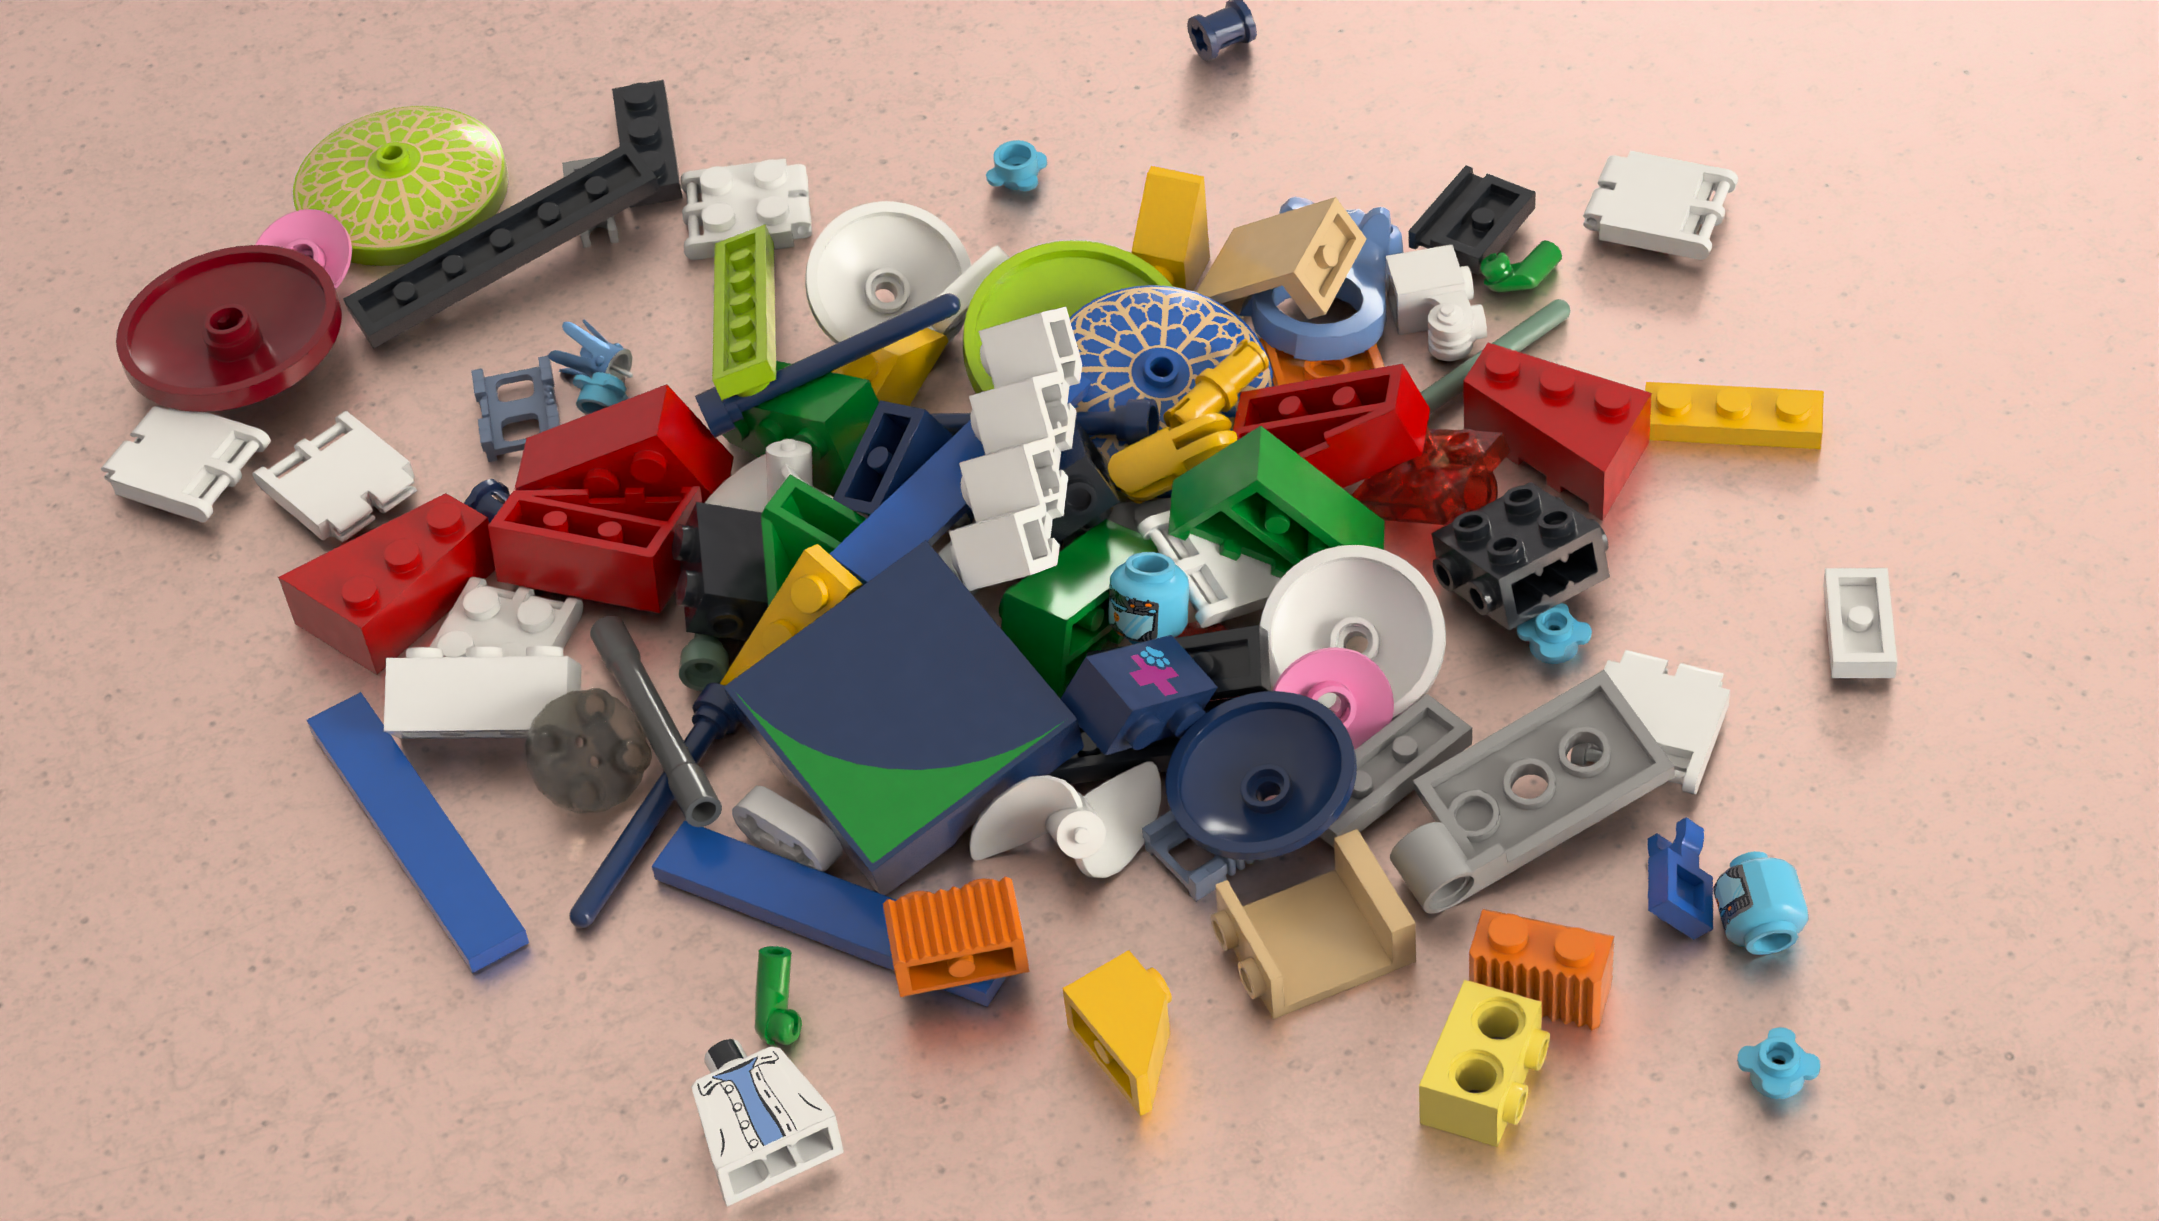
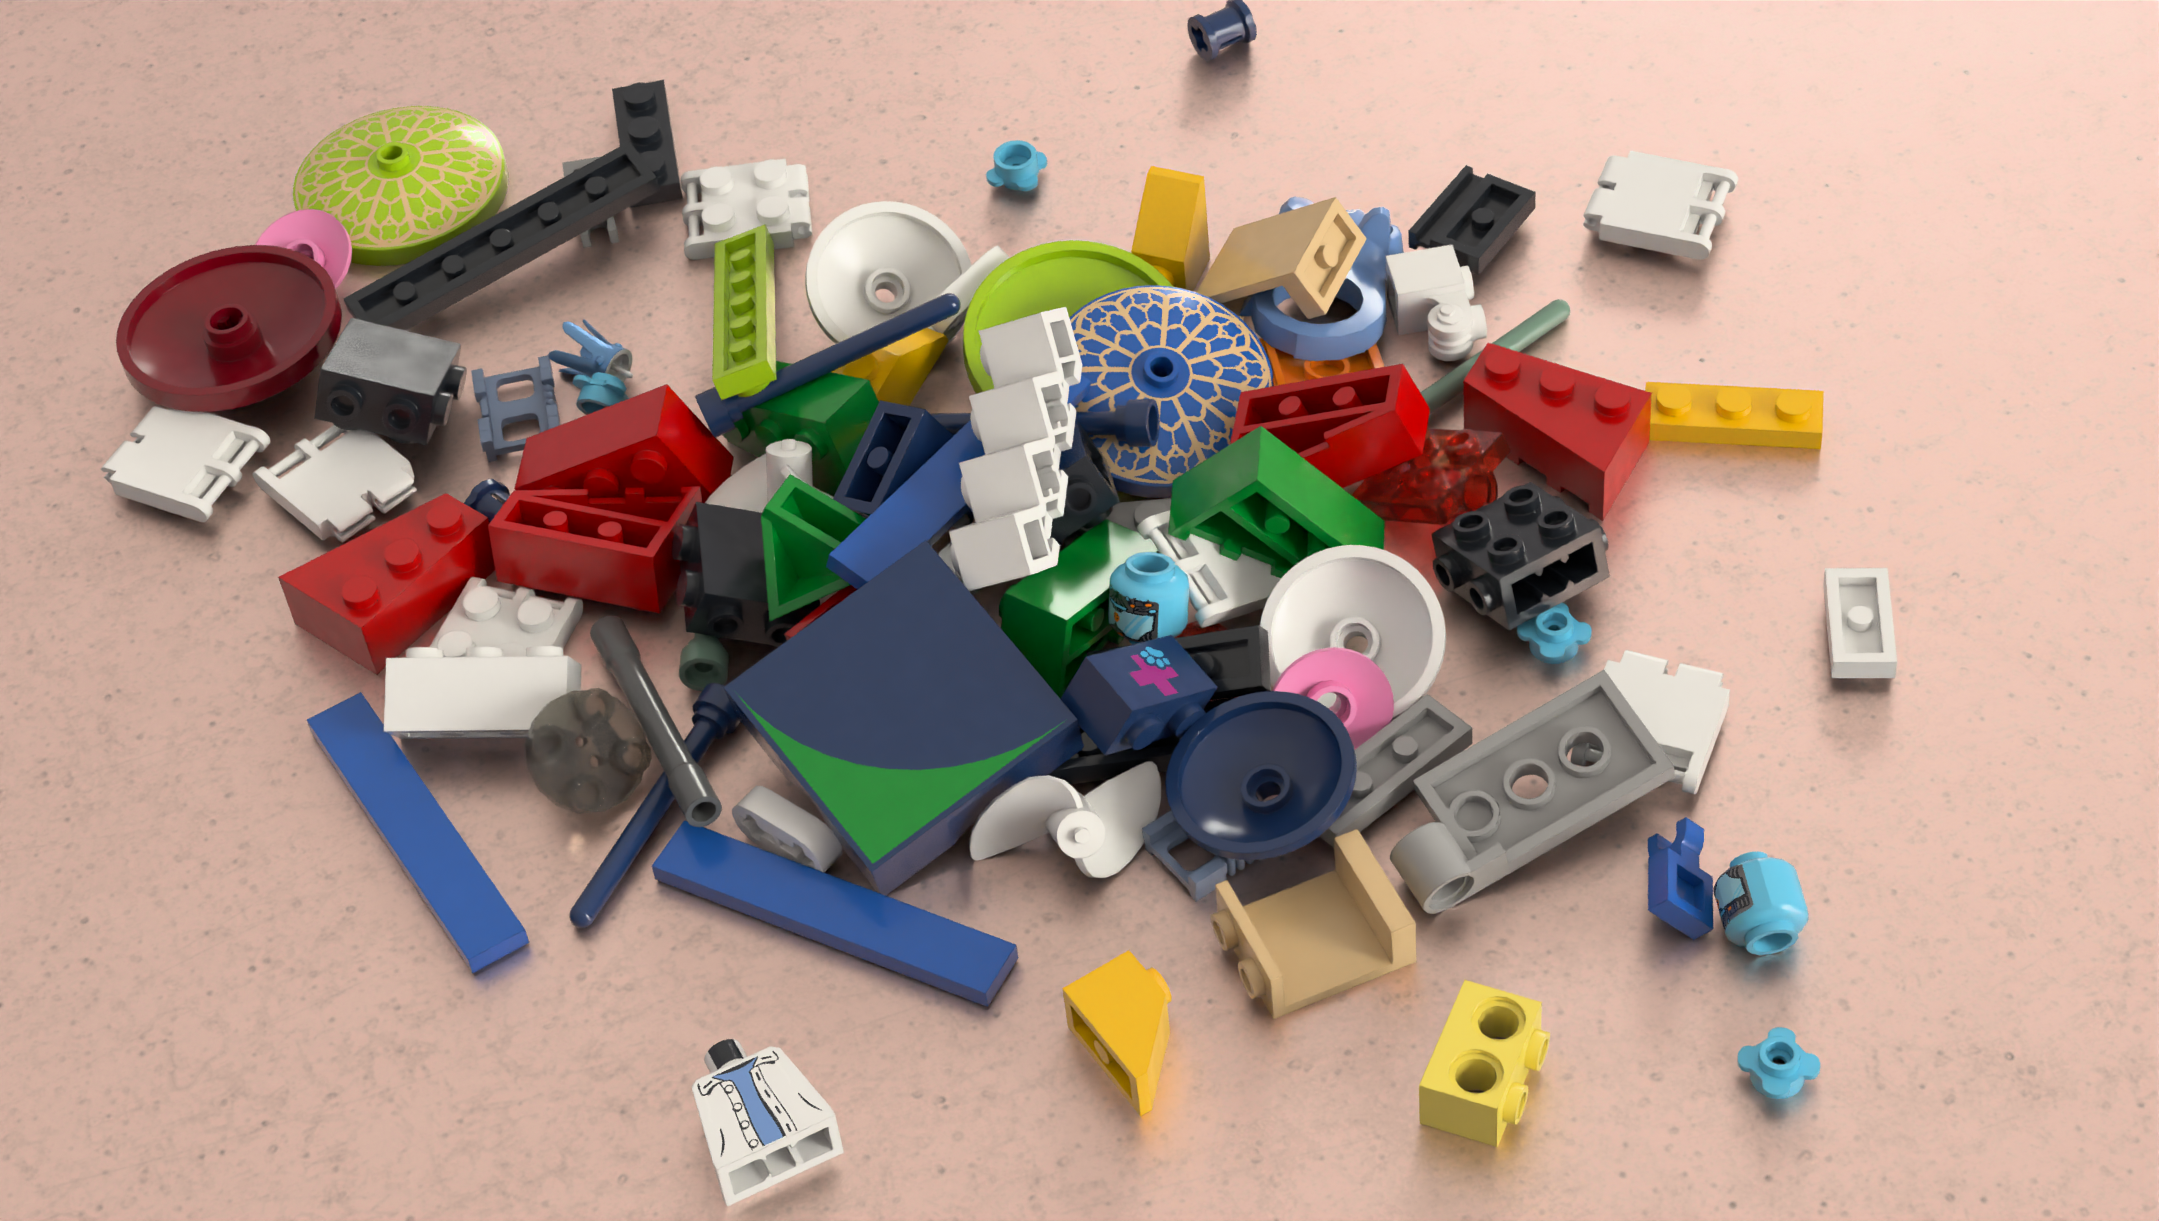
yellow plate [720,544,862,686] -> none
green arm [755,946,802,1046] -> none
orange brick [883,876,1030,997] -> none
yellow arm [1108,413,1237,504] -> none
yellow pin [1163,339,1269,430] -> none
orange brick [1469,909,1615,1031] -> none
green arm [1480,240,1562,293] -> none
none -> black brick [314,318,467,445]

